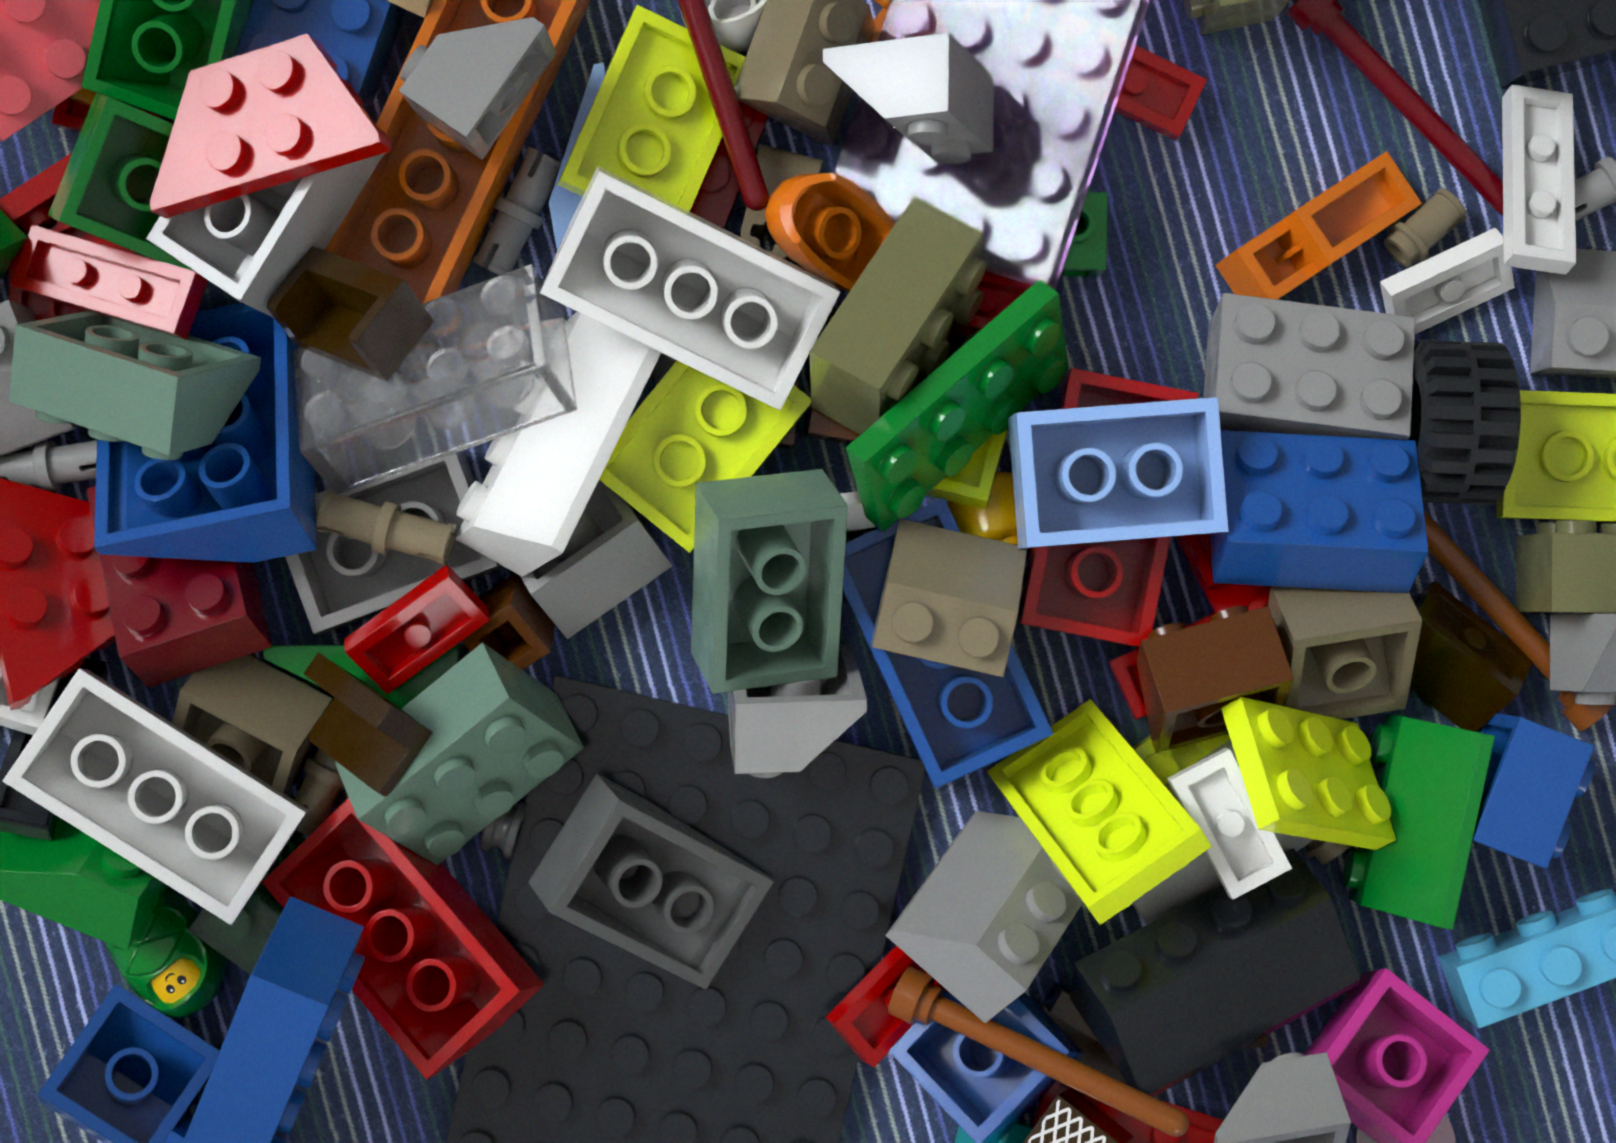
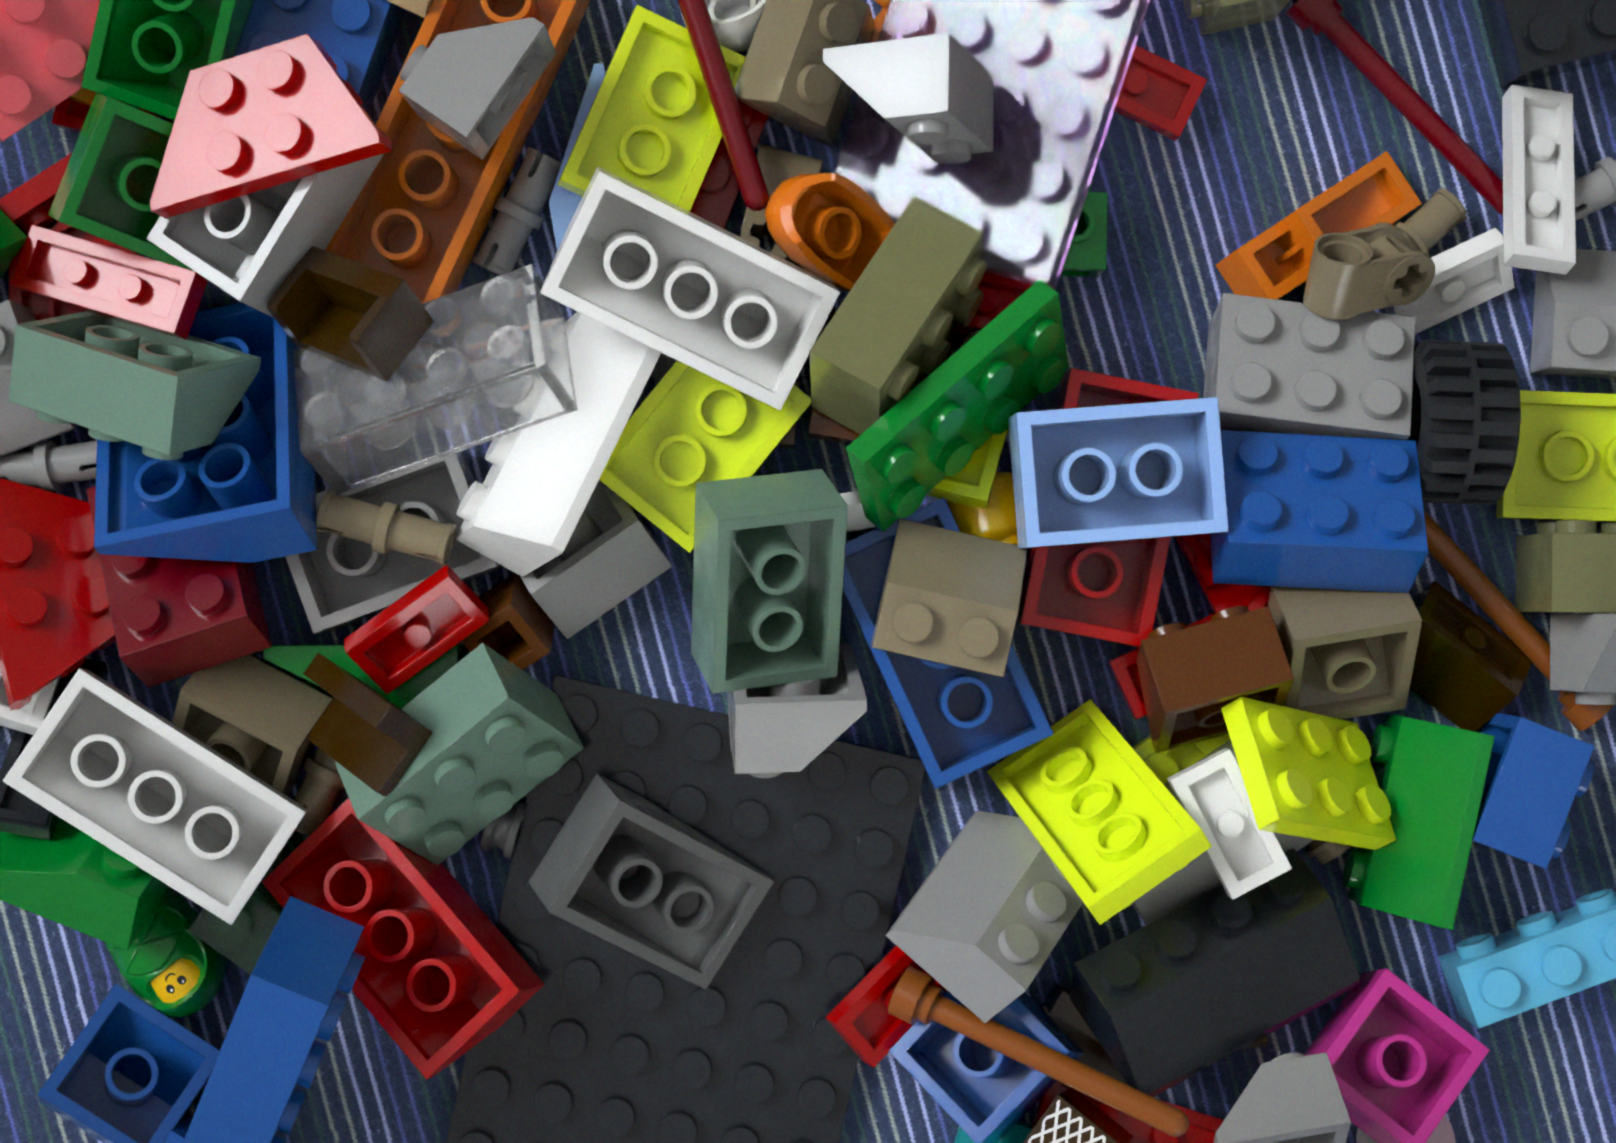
none -> dark tan piece [1303,223,1435,320]

